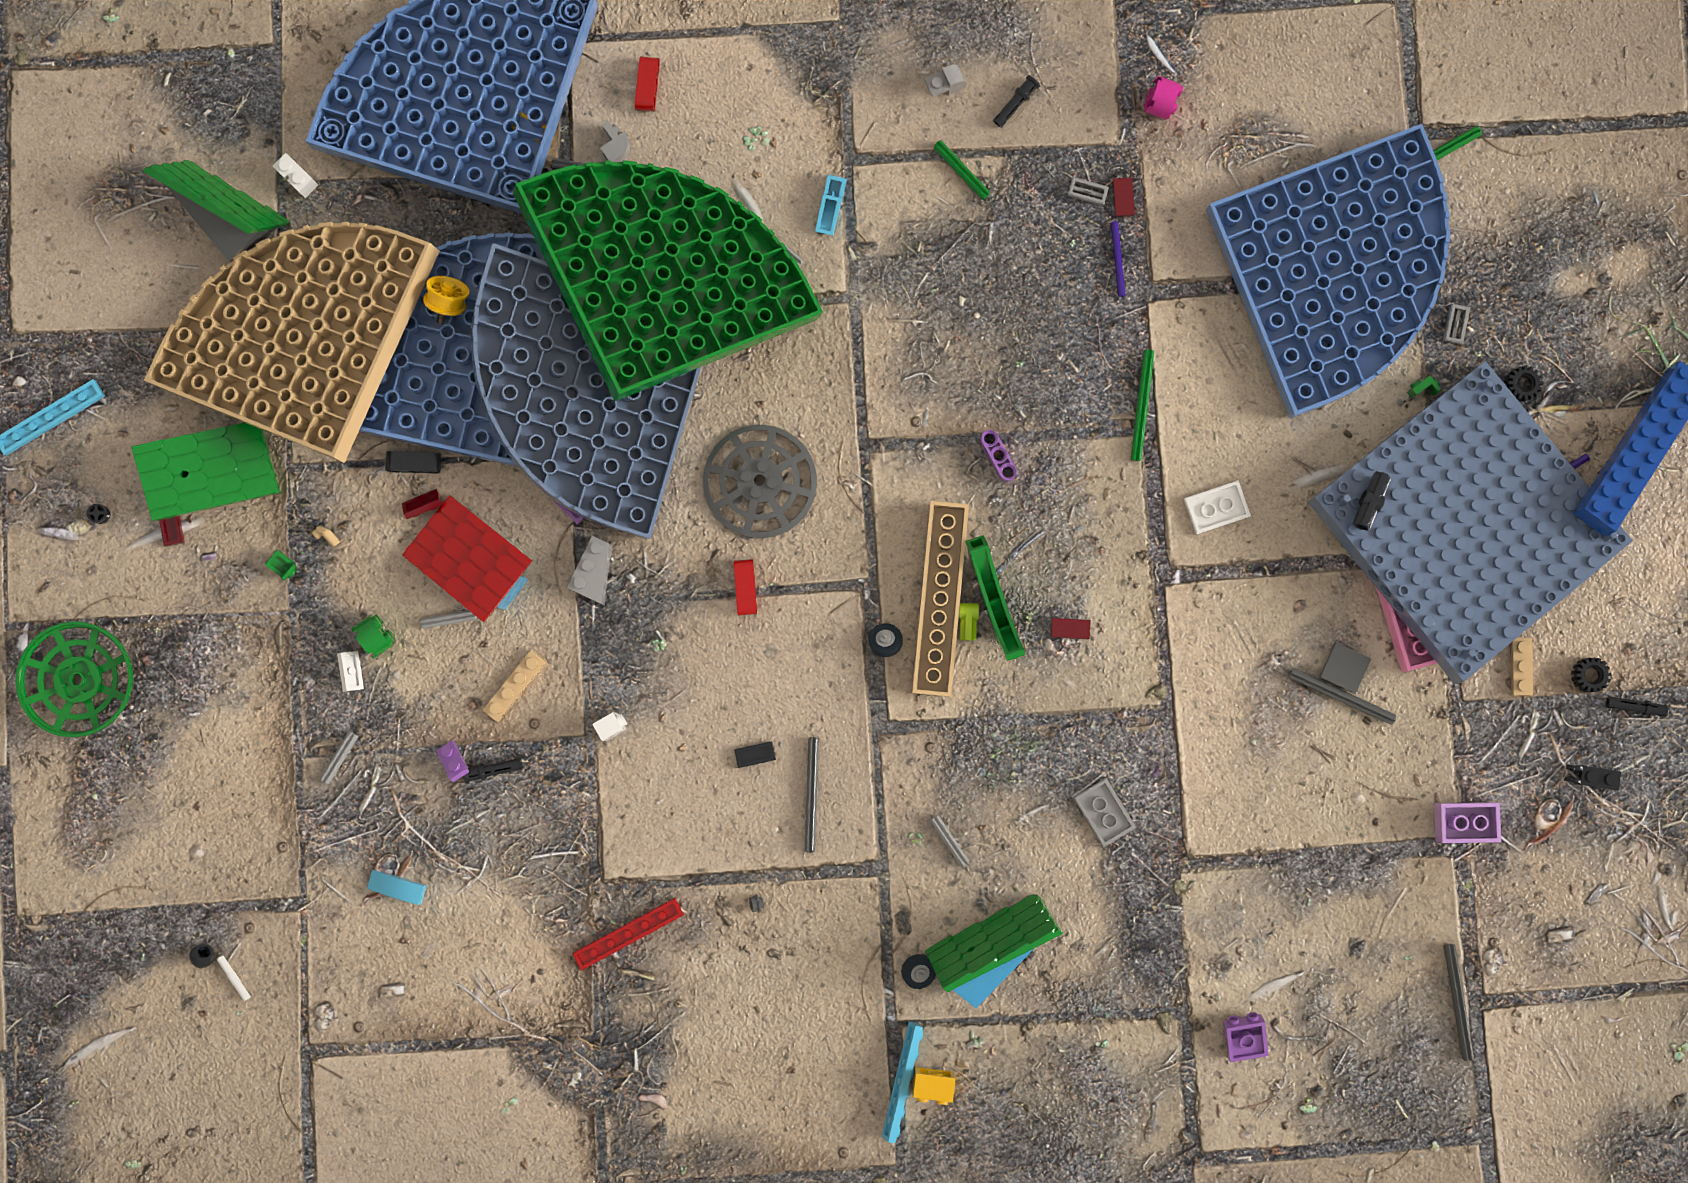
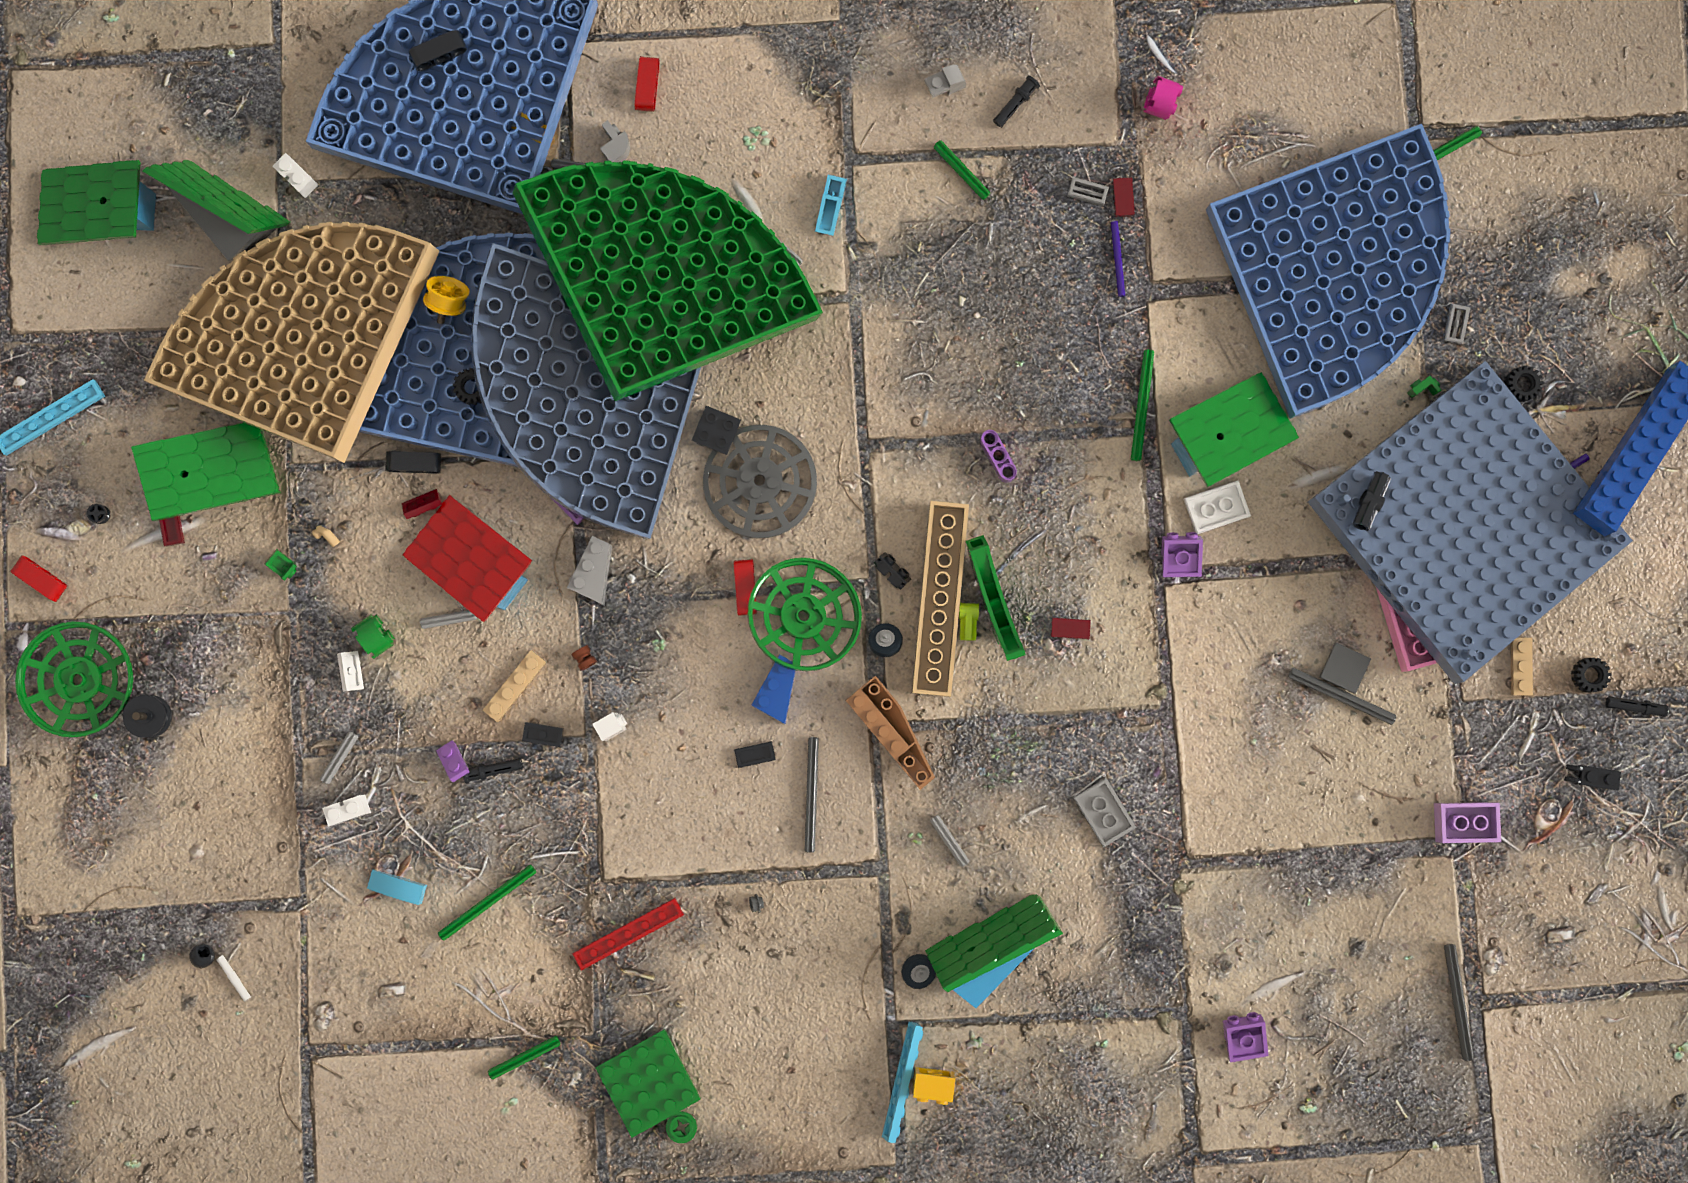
none -> red beam [10,555,68,602]
none -> green piece [37,160,156,245]
none -> black wheel [123,695,172,738]
none -> white piece [322,795,371,826]
none -> black beam [409,30,467,71]
none -> green axle [438,865,536,941]
none -> black tyre [453,368,482,405]
none -> green axle [488,1036,560,1080]
none -> black plate [522,722,564,747]
none -> copper wheel [571,645,597,671]
none -> green plate [596,1029,701,1138]
none -> green gear [666,1111,697,1143]
none -> black hinge [692,406,741,455]
none -> green dish [747,558,862,672]
none -> blue wedge [751,654,796,724]
none -> medium nougat wedge [845,676,935,790]
none -> black hinge [874,552,912,590]
none -> medium lavender plate [1161,532,1203,577]
none -> green piece [1169,372,1299,488]

